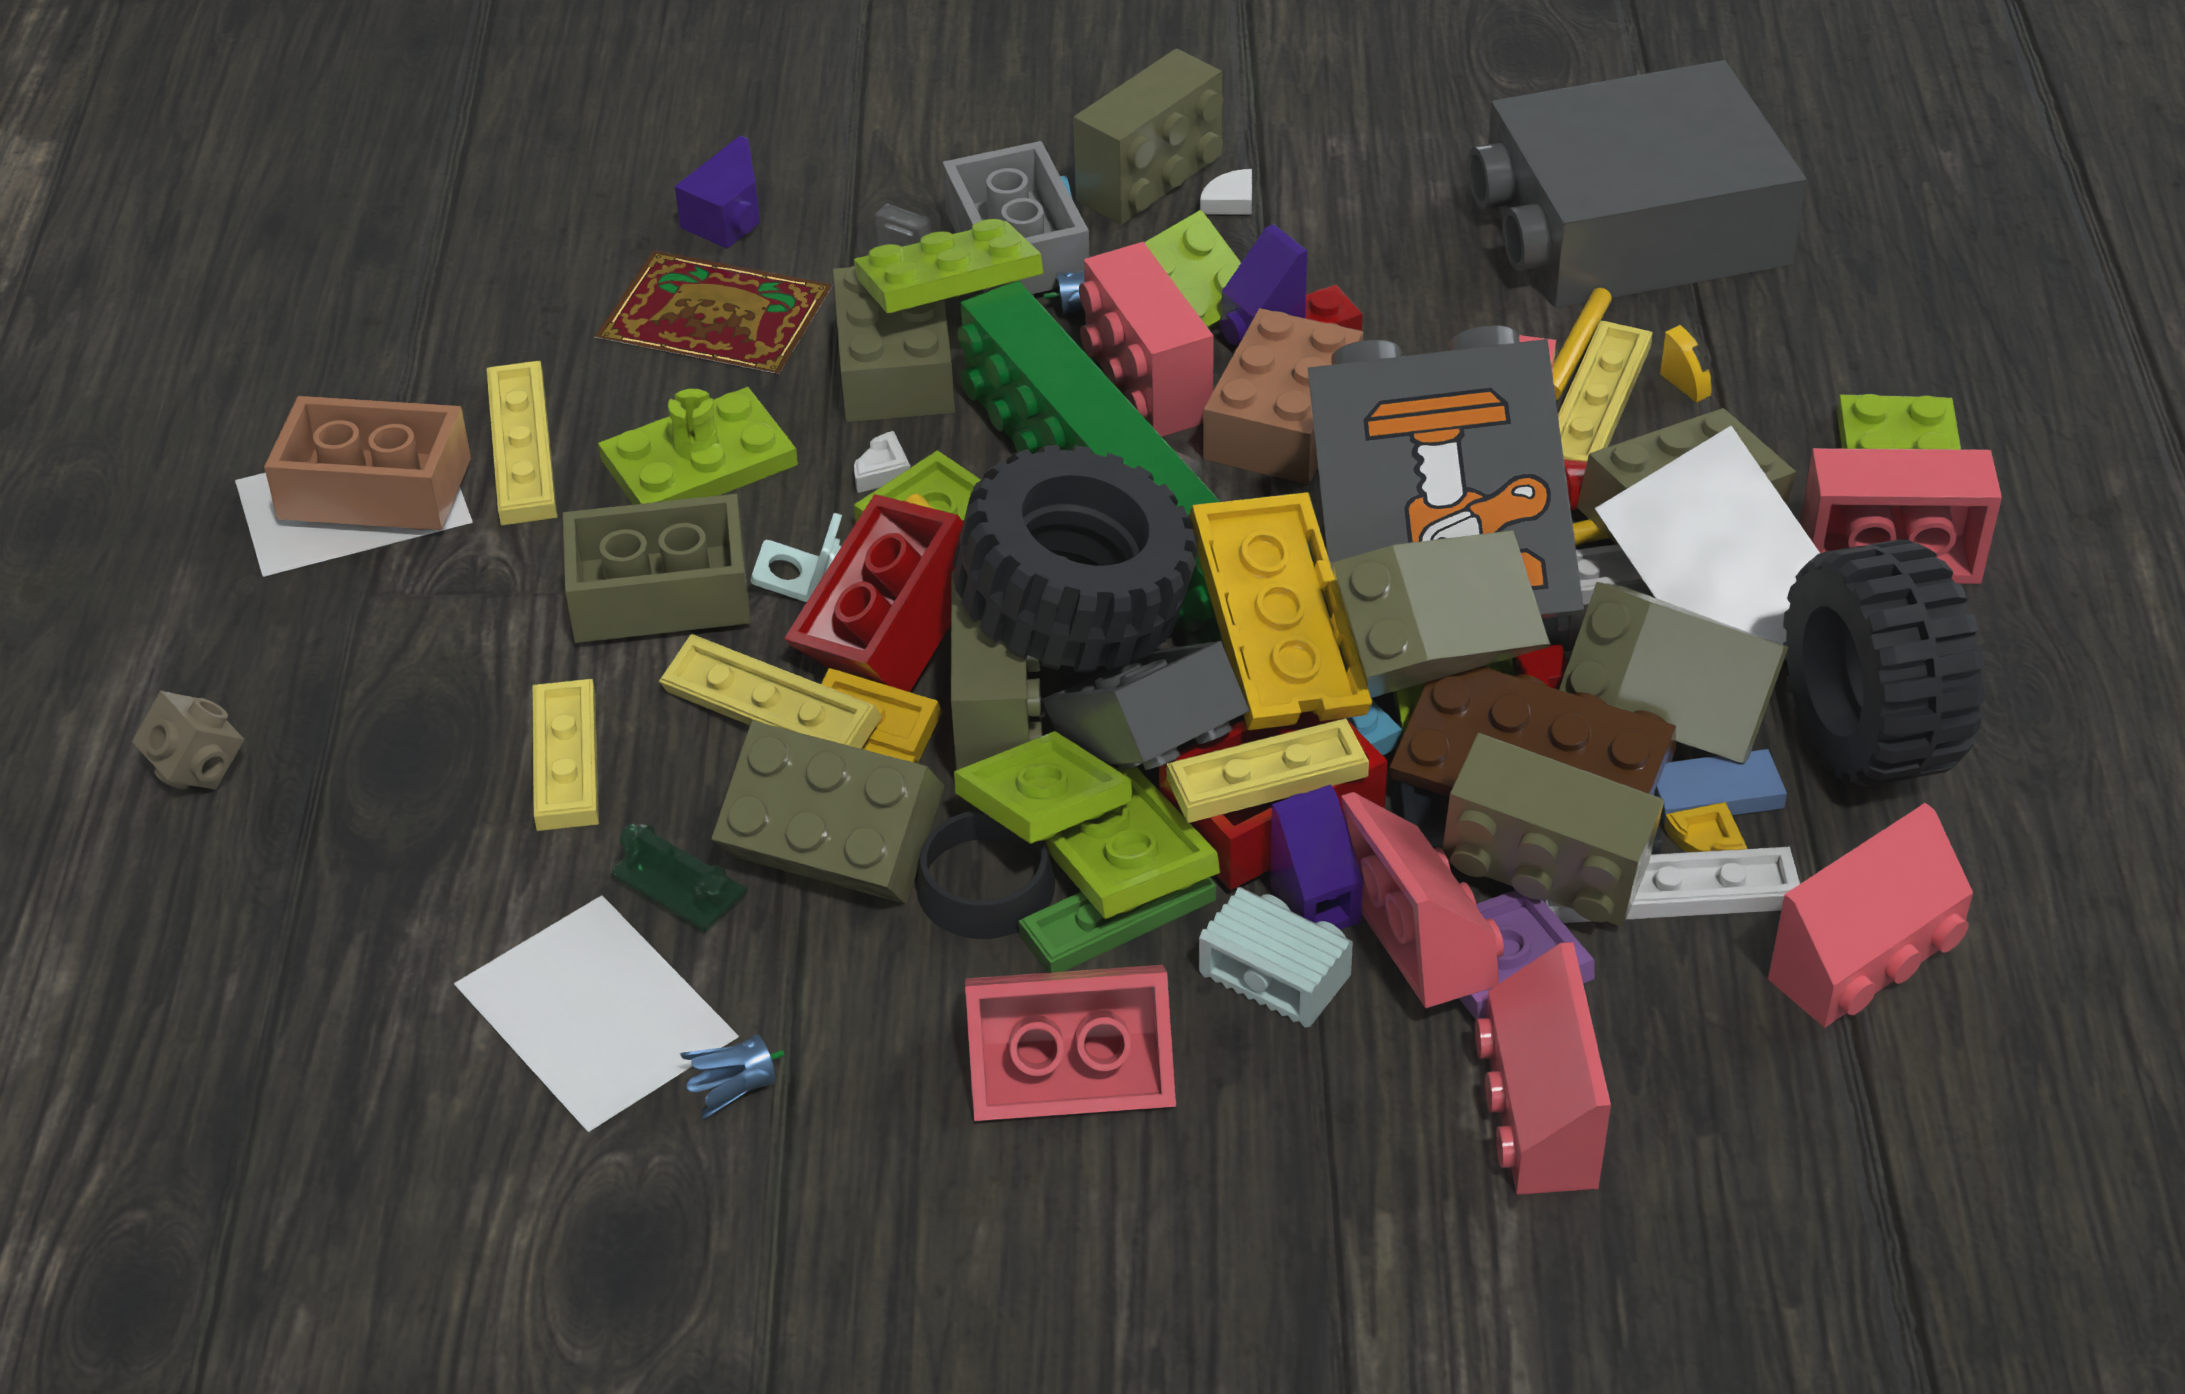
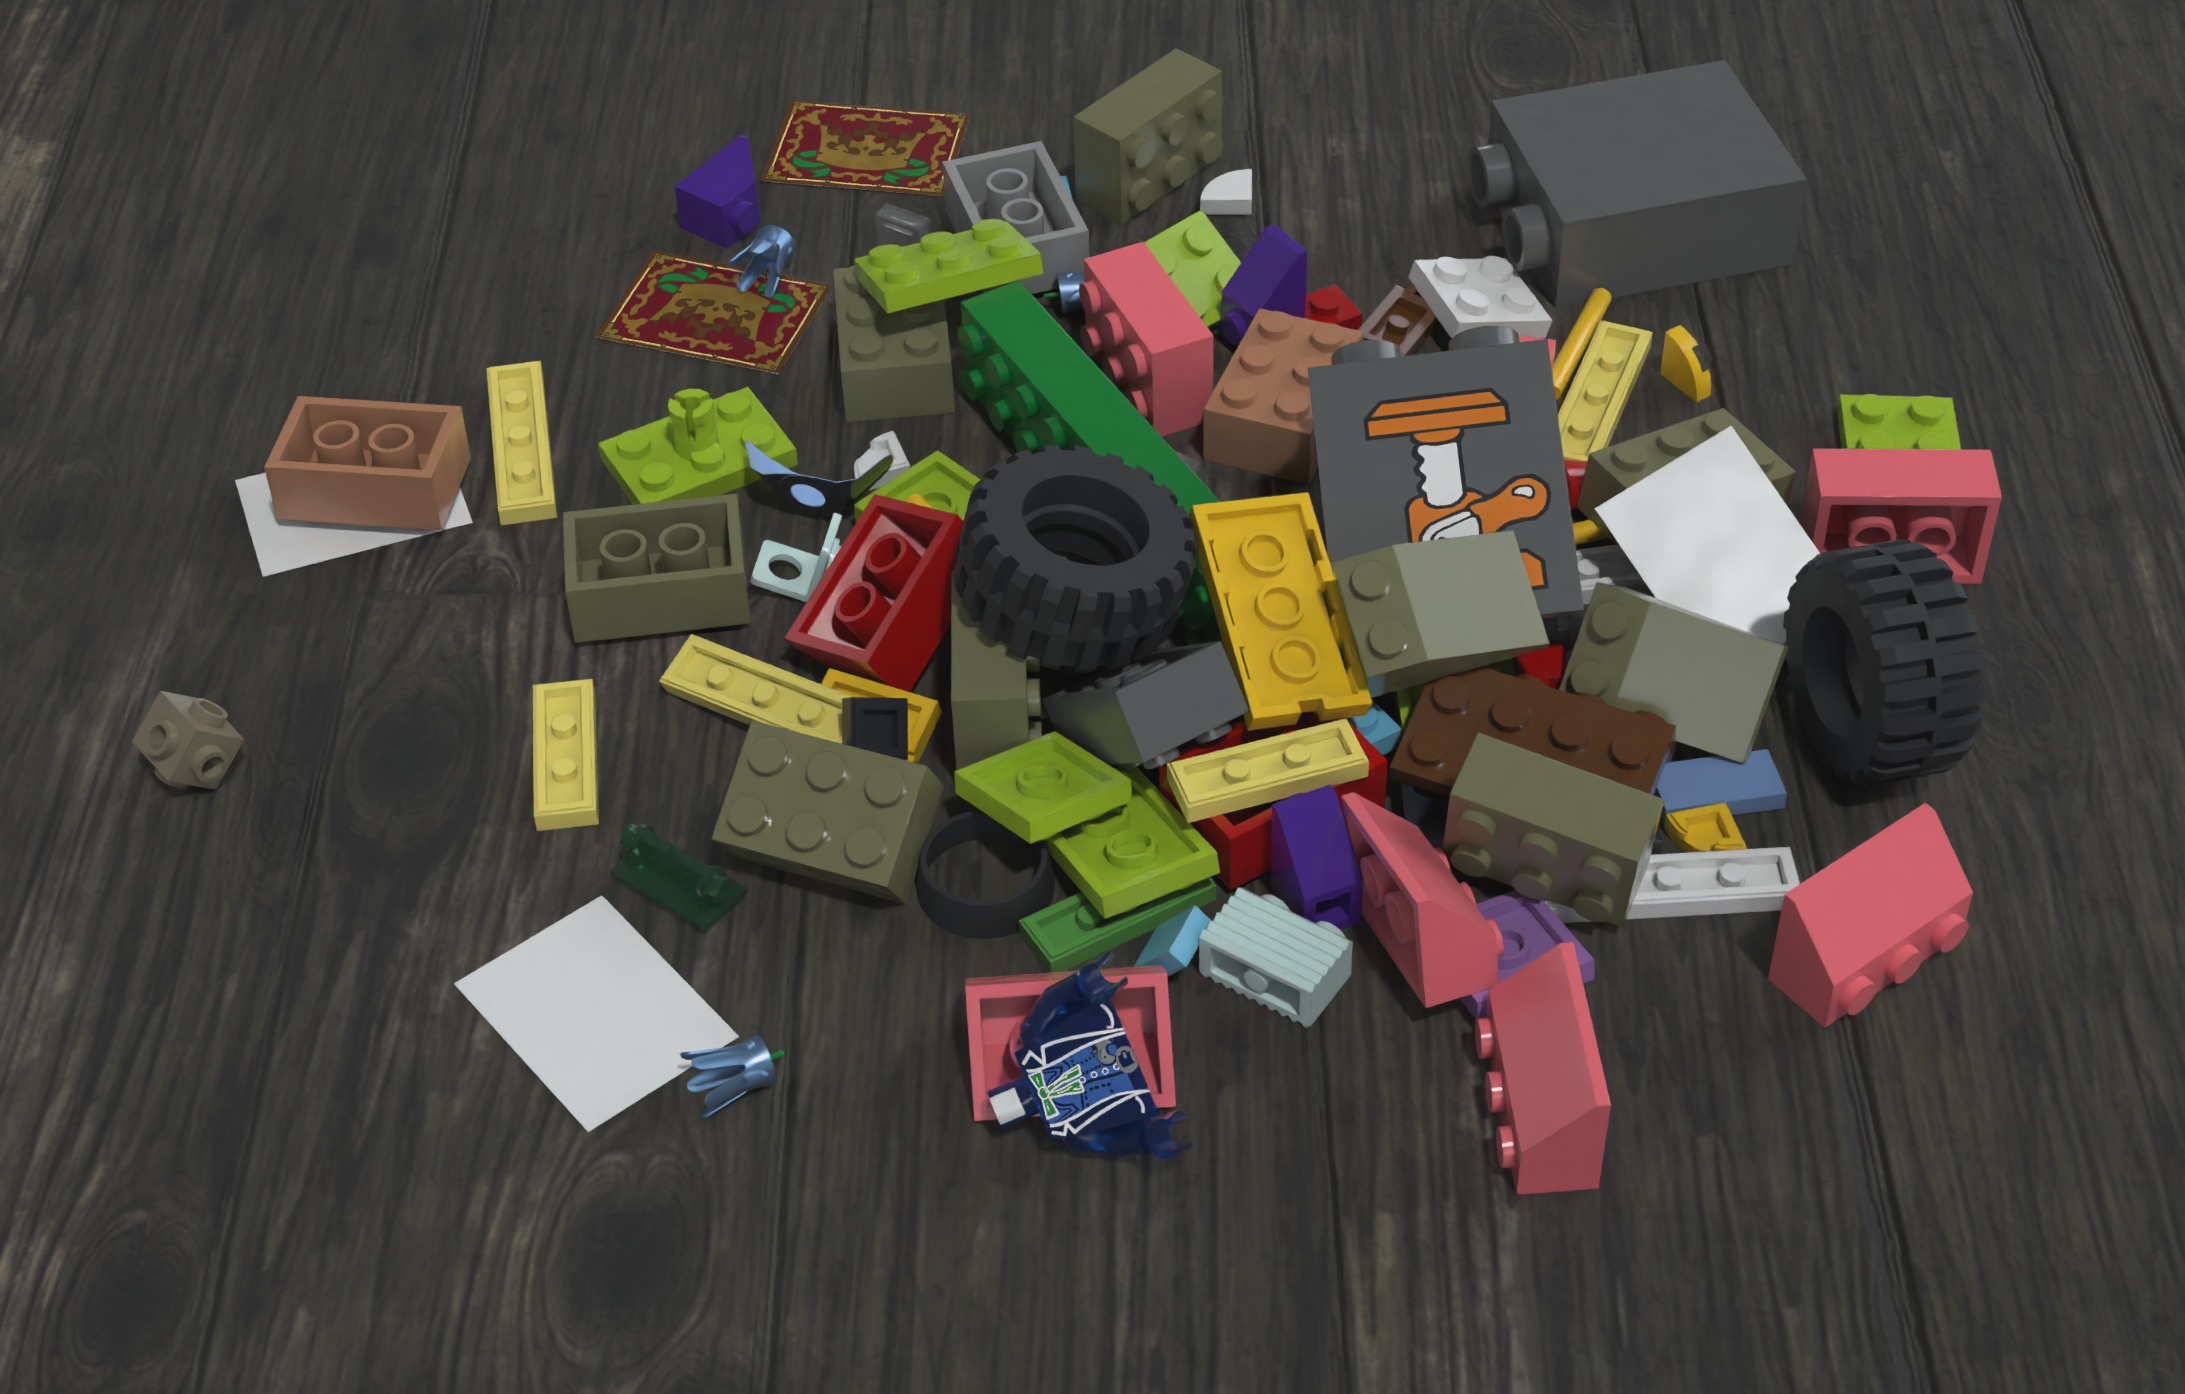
none -> flat silver piece [728,225,795,298]
none -> black piece [745,440,893,518]
none -> sticker [760,100,971,196]
none -> black tile [842,697,908,760]
none -> clear blue torso [987,951,1193,1159]
none -> medium azure tile [1134,906,1211,977]
none -> reddish brown hinge [1358,283,1440,356]
none -> white plate [1408,256,1552,338]

